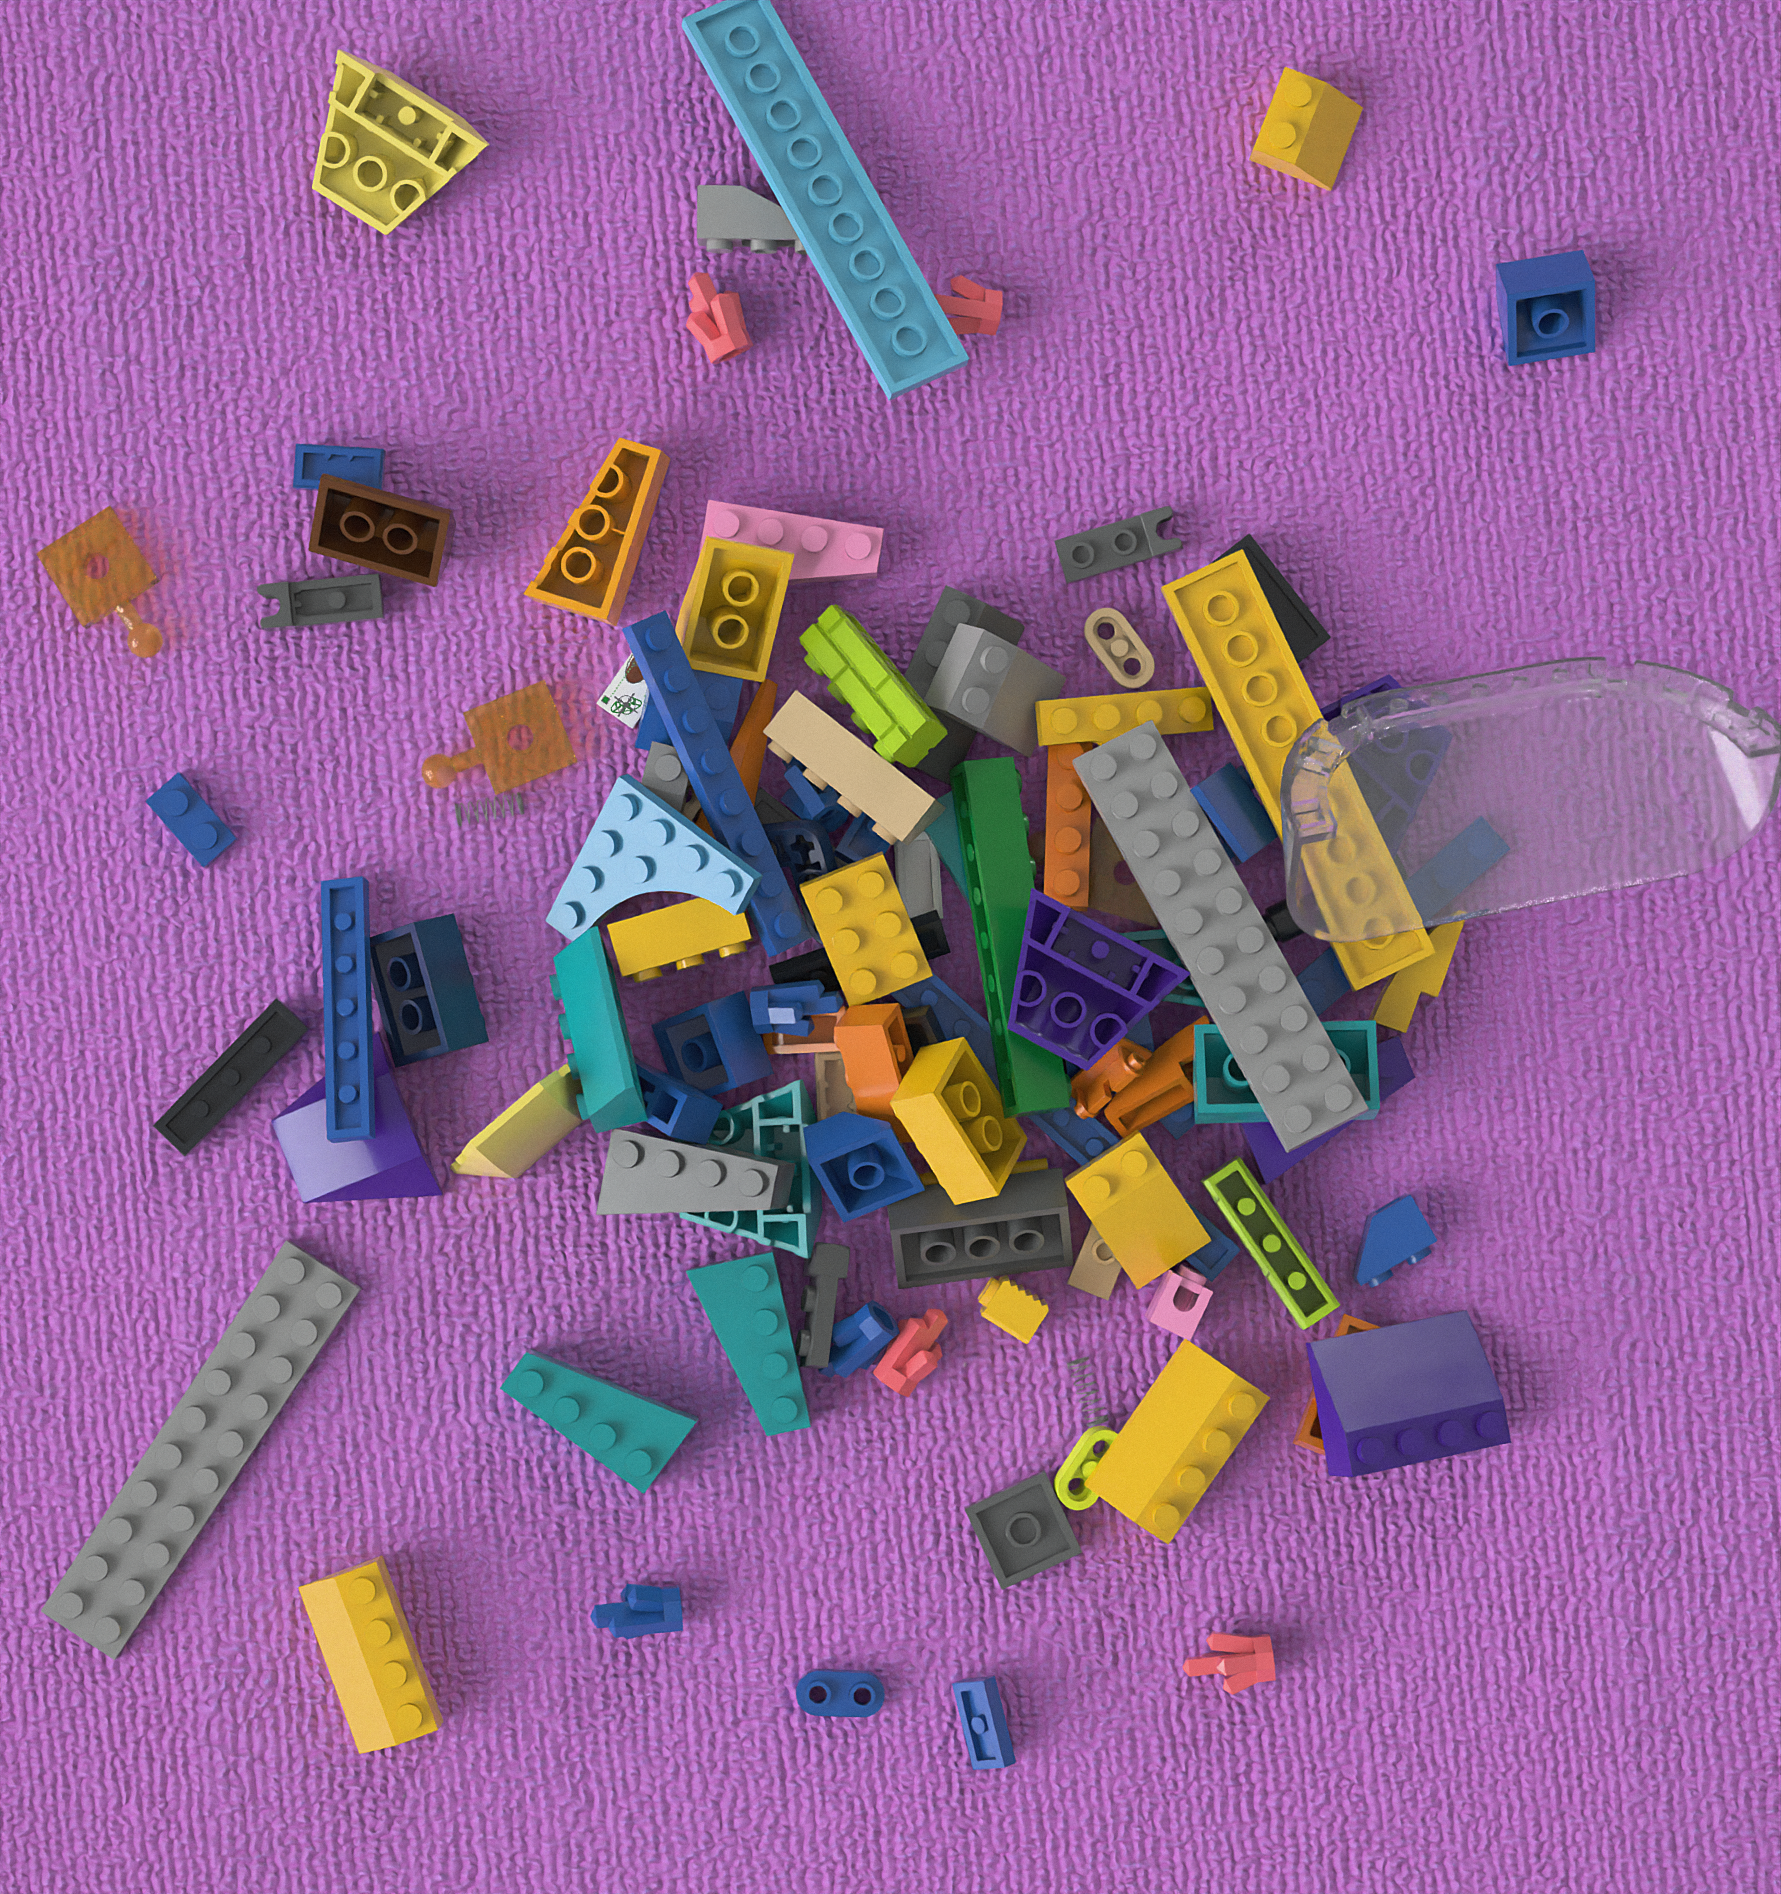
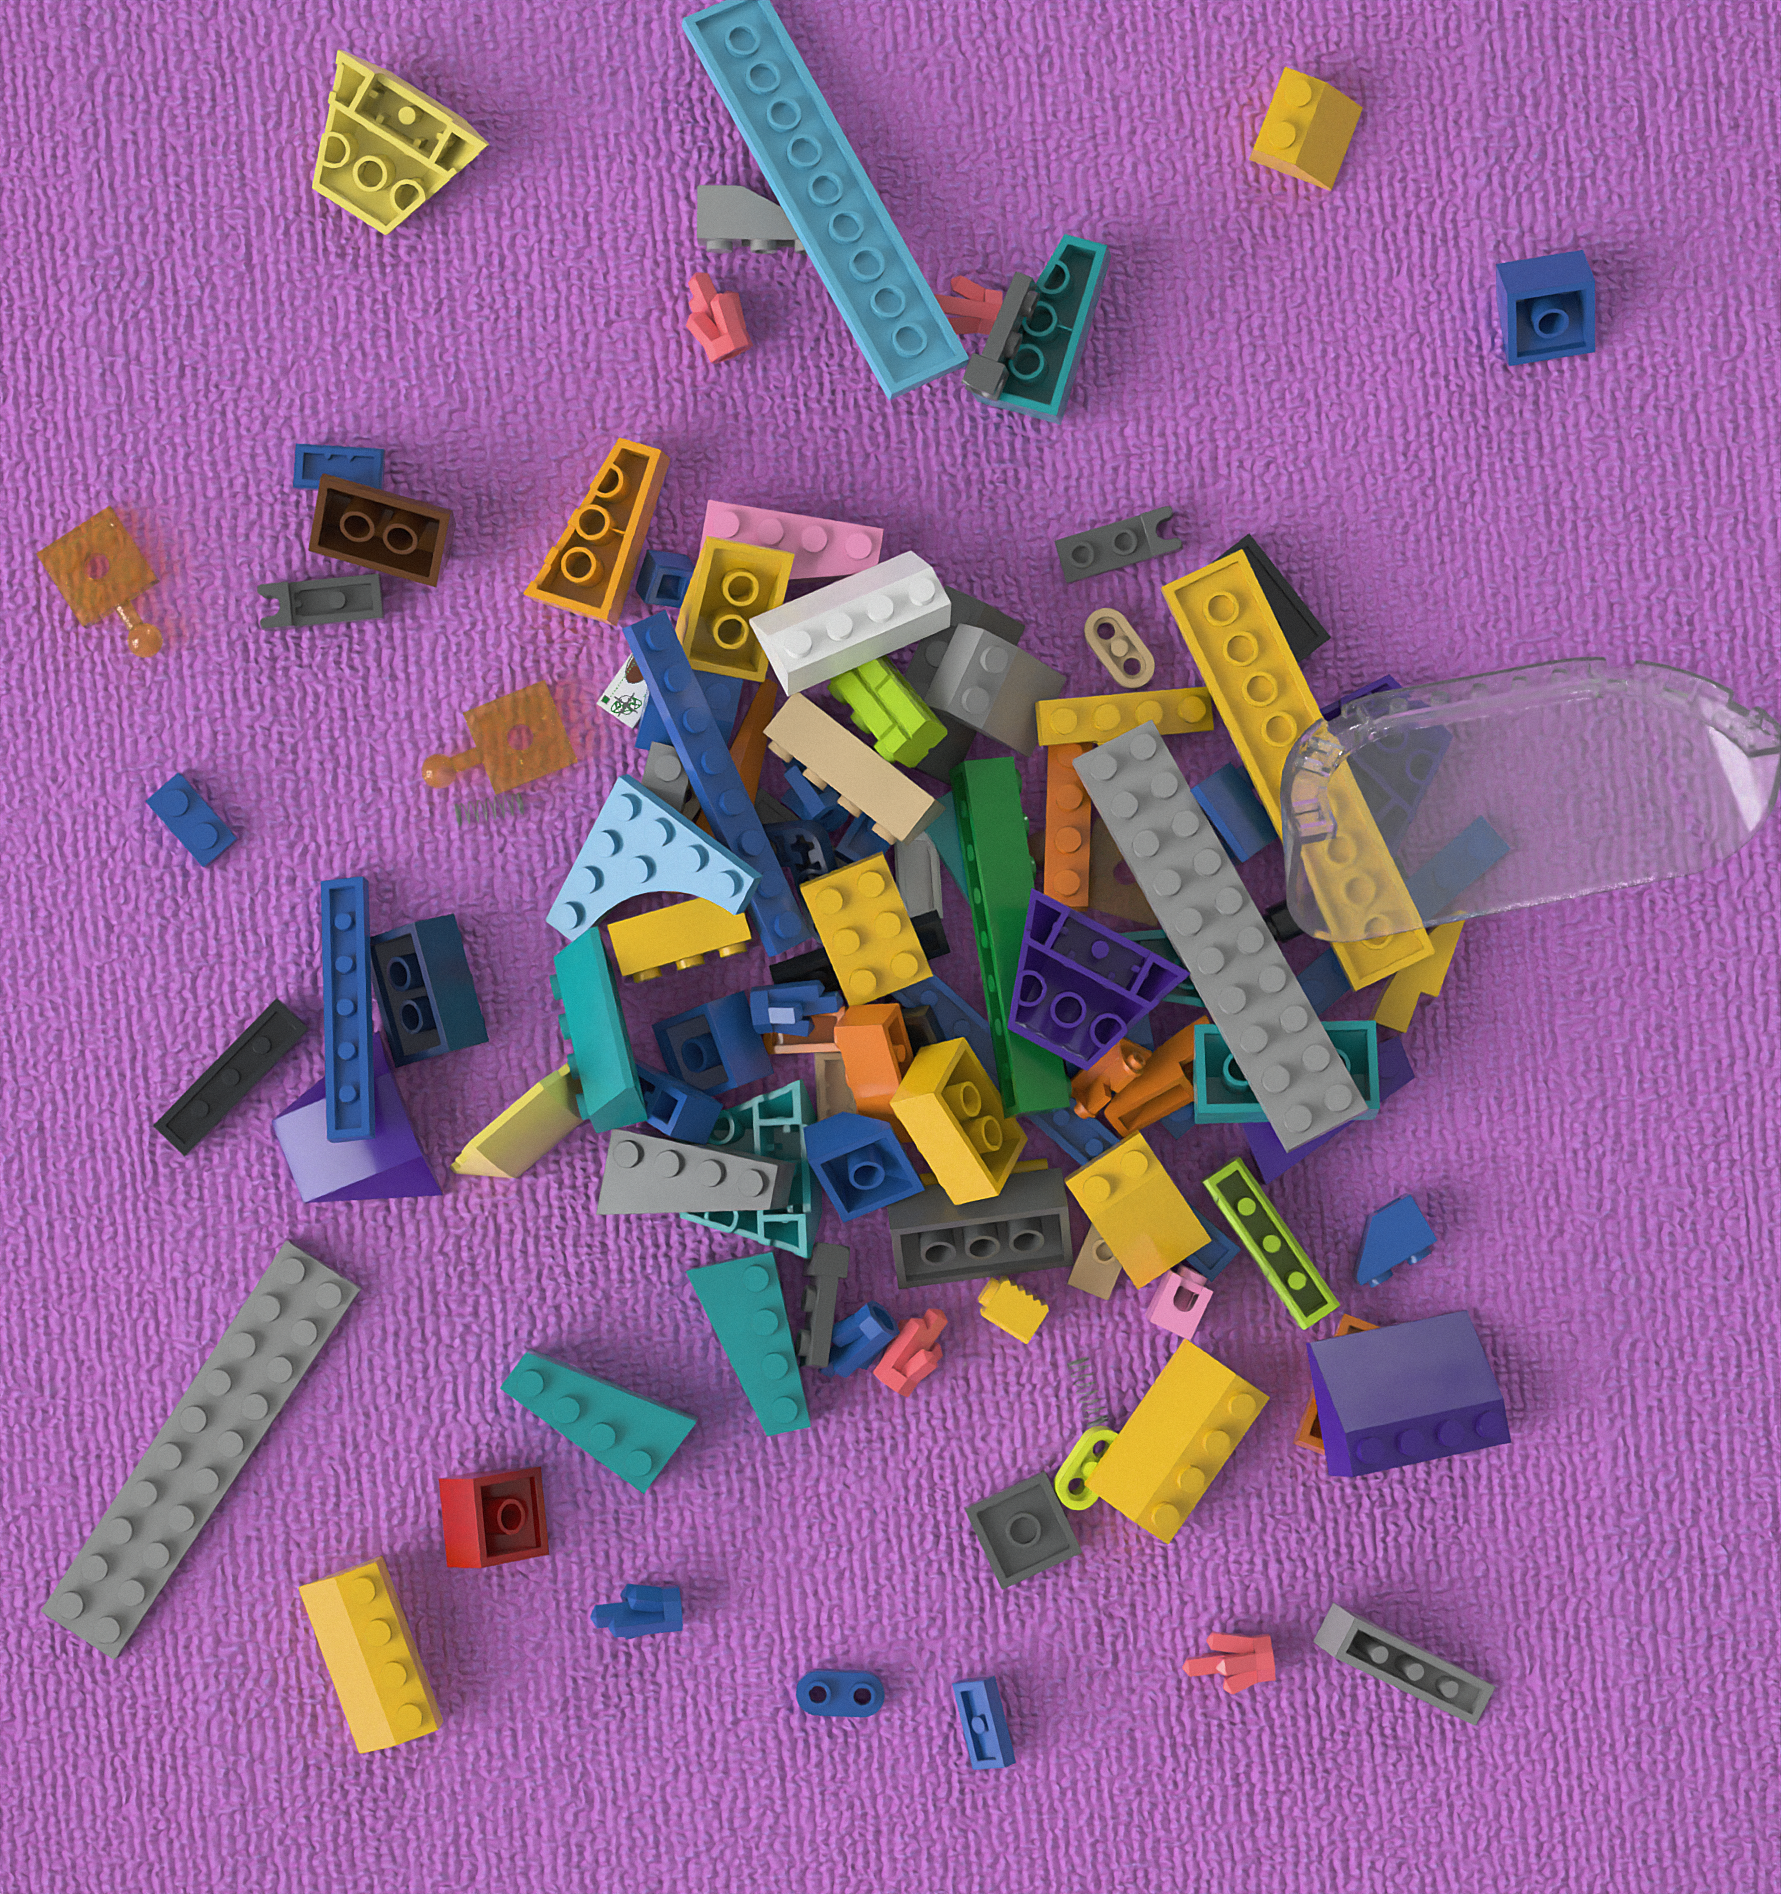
none -> red slope [439,1466,549,1568]
none -> blue slope [635,549,695,608]
none -> white slope [749,550,951,696]
none -> dark grey plate [961,271,1040,402]
none -> teal wedge [971,234,1111,425]
none -> light grey slope [1313,1602,1495,1726]

